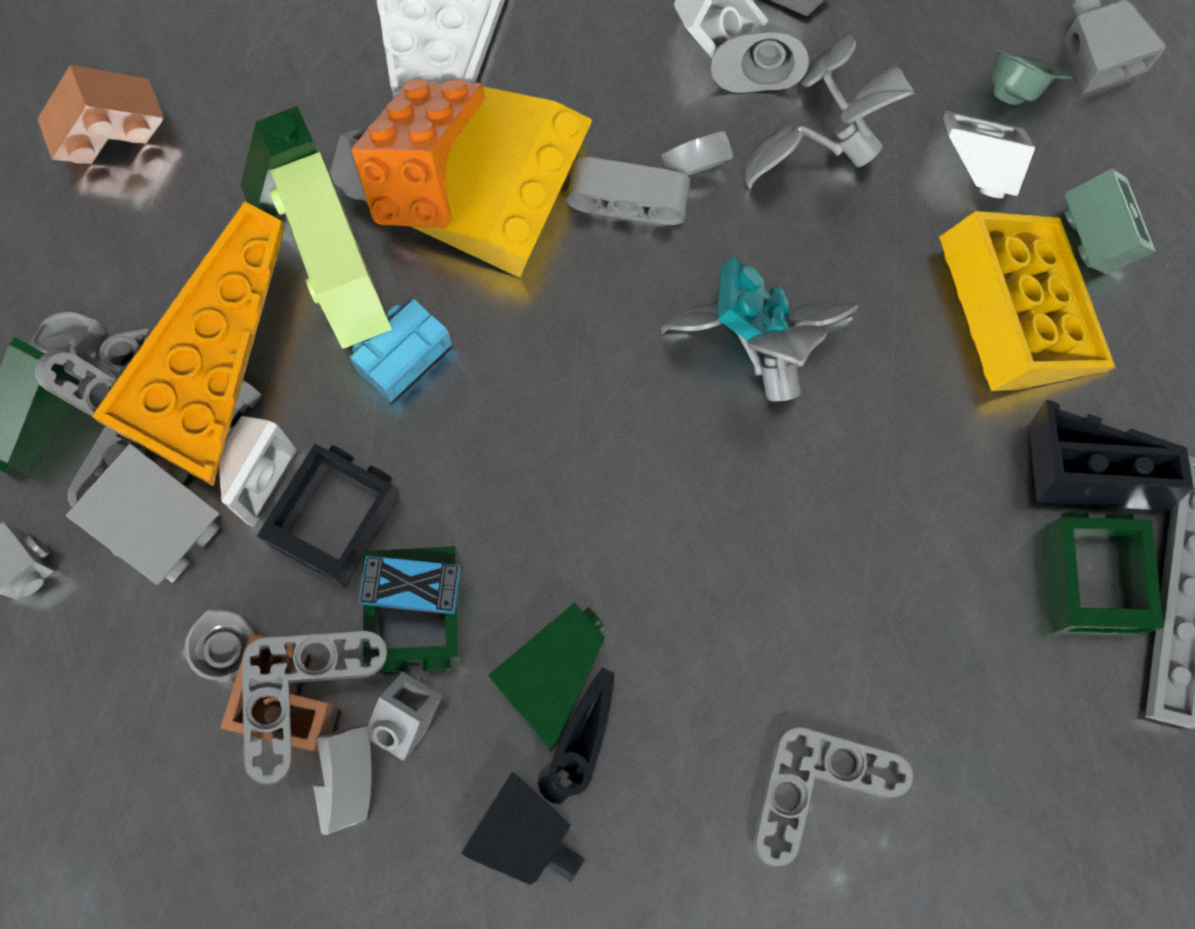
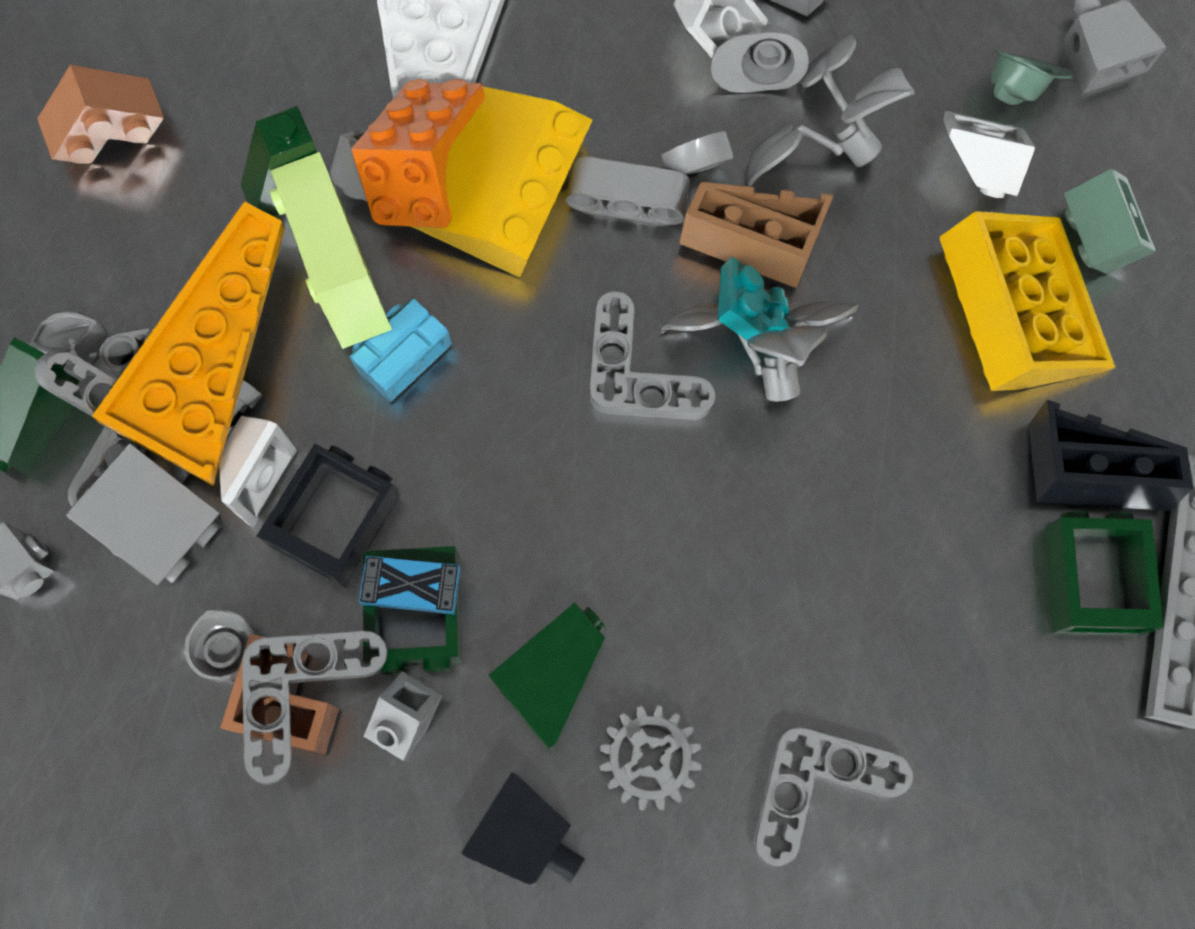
light grey slope [313,725,372,835] -> none
black piece [538,667,615,804] -> none
none -> light grey beam [590,291,716,420]
none -> light grey gear [599,705,702,811]
none -> medium nougat wedge [679,182,834,288]

